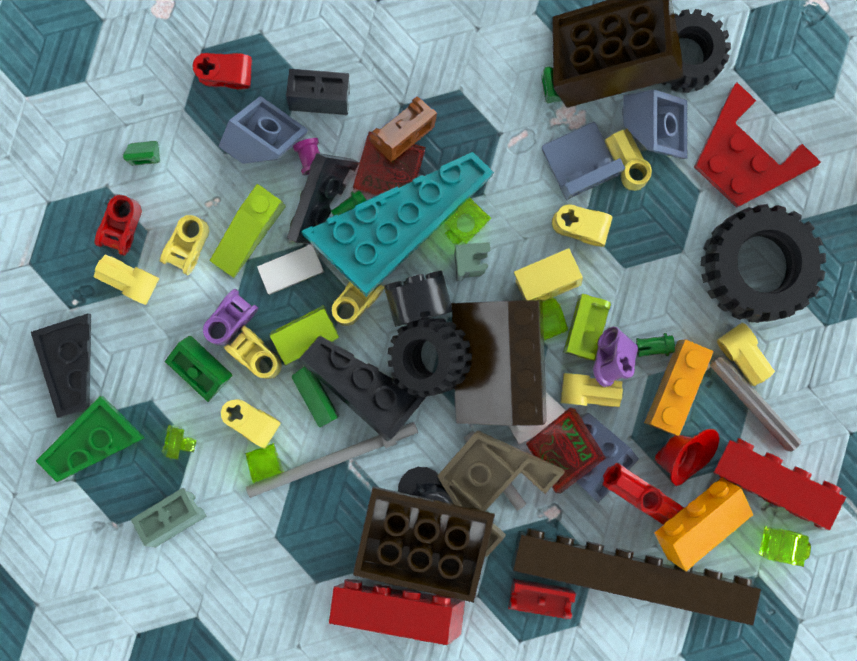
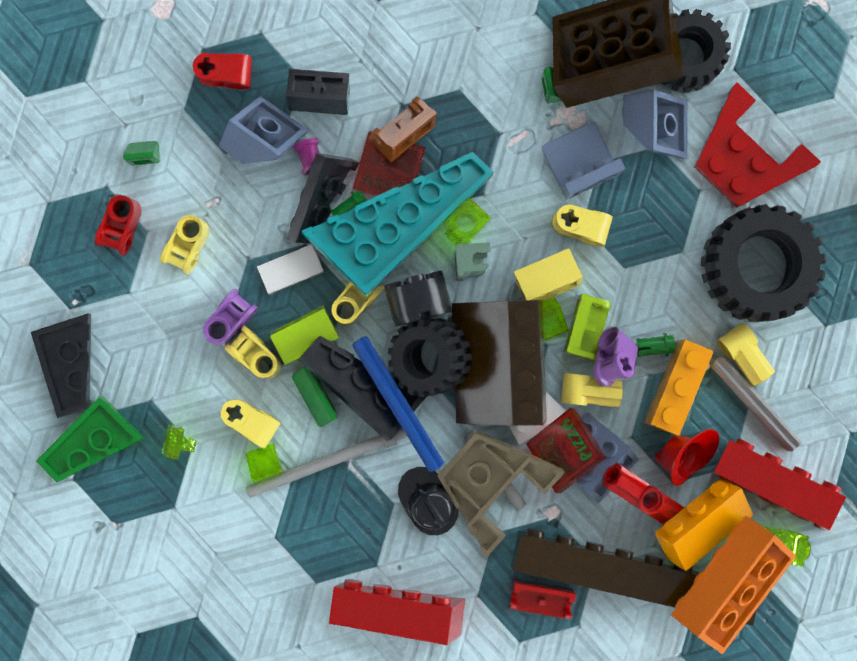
light yellow piece [94,254,160,305] -> none
sand green hinge [131,488,207,548] -> none
green slope [164,336,232,402] -> none
lime slope [209,184,286,278] -> none
dark brown slope [353,486,495,603] -> none
light yellow piece [605,129,652,191] -> none
none -> blue axle [352,336,444,472]
none -> orange slope [671,515,796,655]

